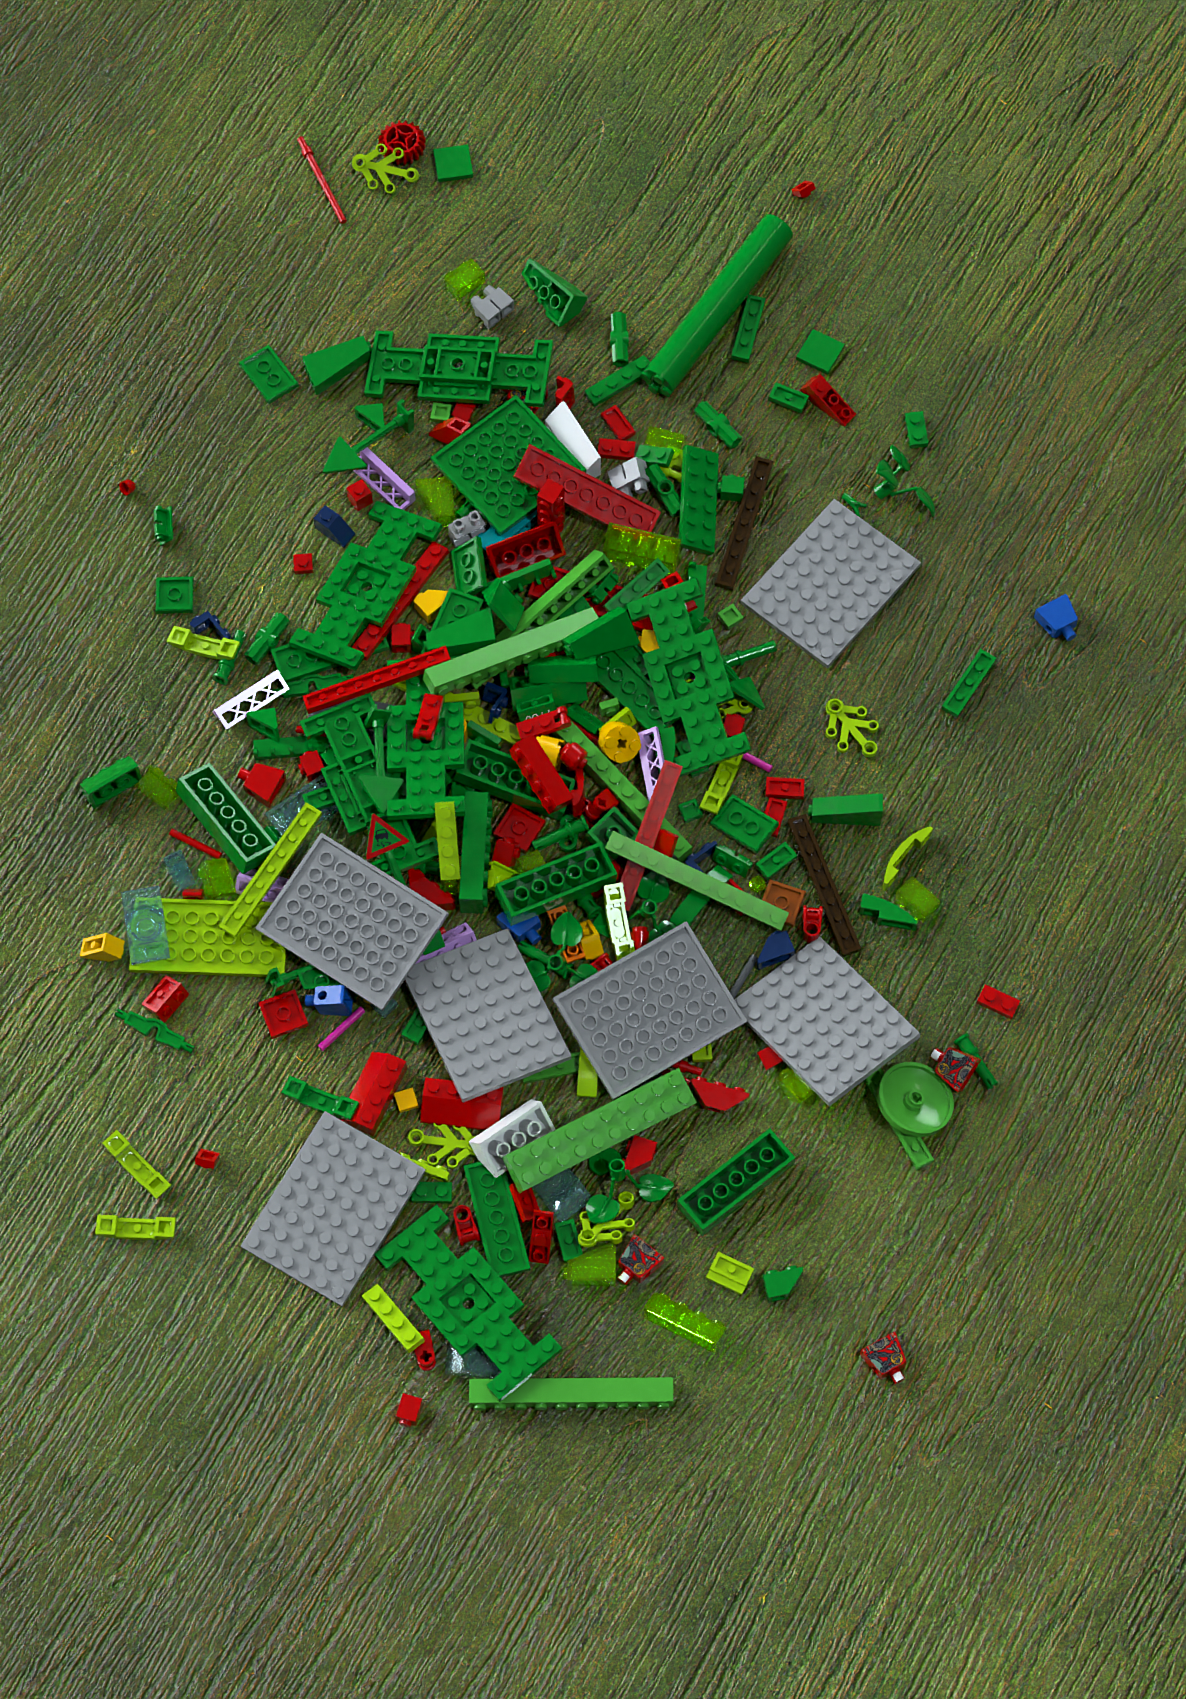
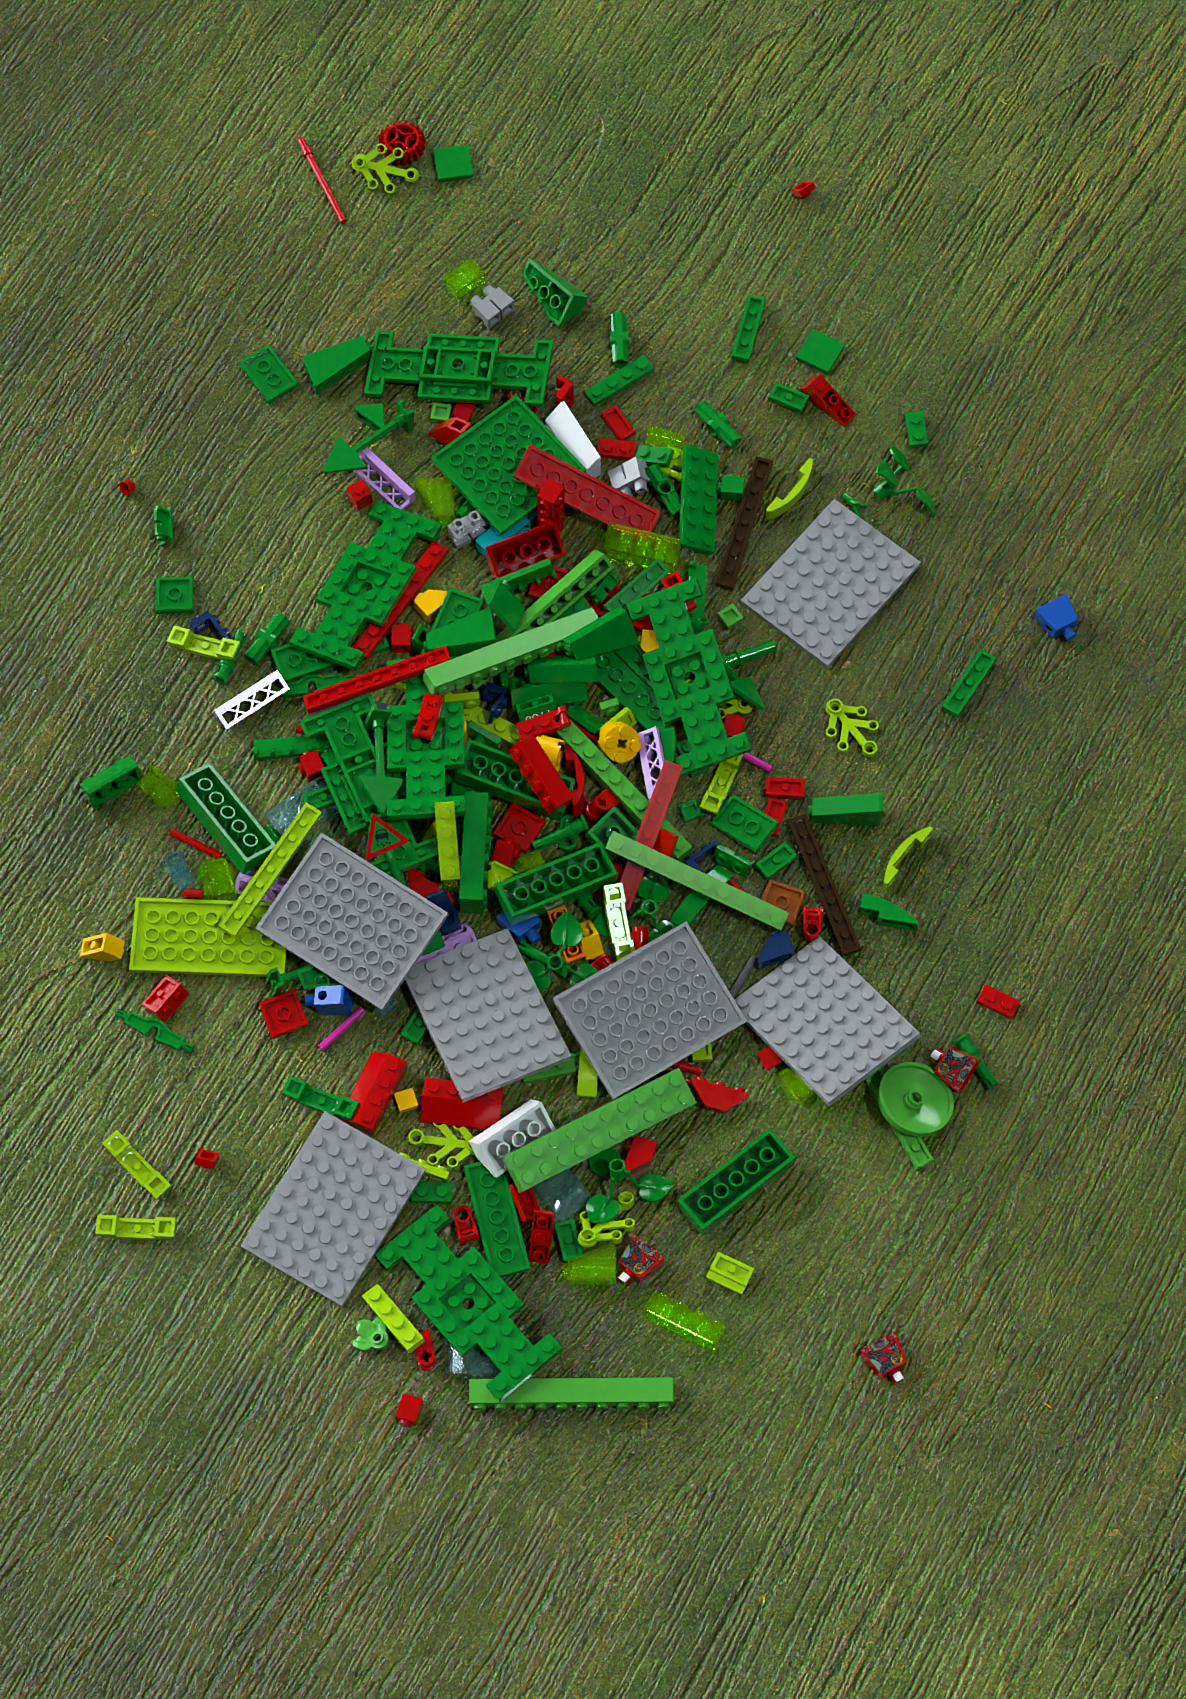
clear light blue slope [121,886,170,965] -> none
red torso [237,763,286,808] -> none
green slope [246,708,280,742] -> none
red plate [293,553,313,574] -> none
dark blue slope [313,505,355,548] -> none
green tile [451,536,487,596] -> none
red head [559,742,588,770] -> none
green piece [640,214,793,397] -> none
clear neon green hinge [749,875,766,892] -> none
green slope [763,1266,803,1303] -> none
clear neon green brick [895,876,941,923] -> none
none -> bright green plate [352,1316,389,1351]
none -> dark blue bracket [427,889,462,936]
none -> lime slope [765,458,813,520]

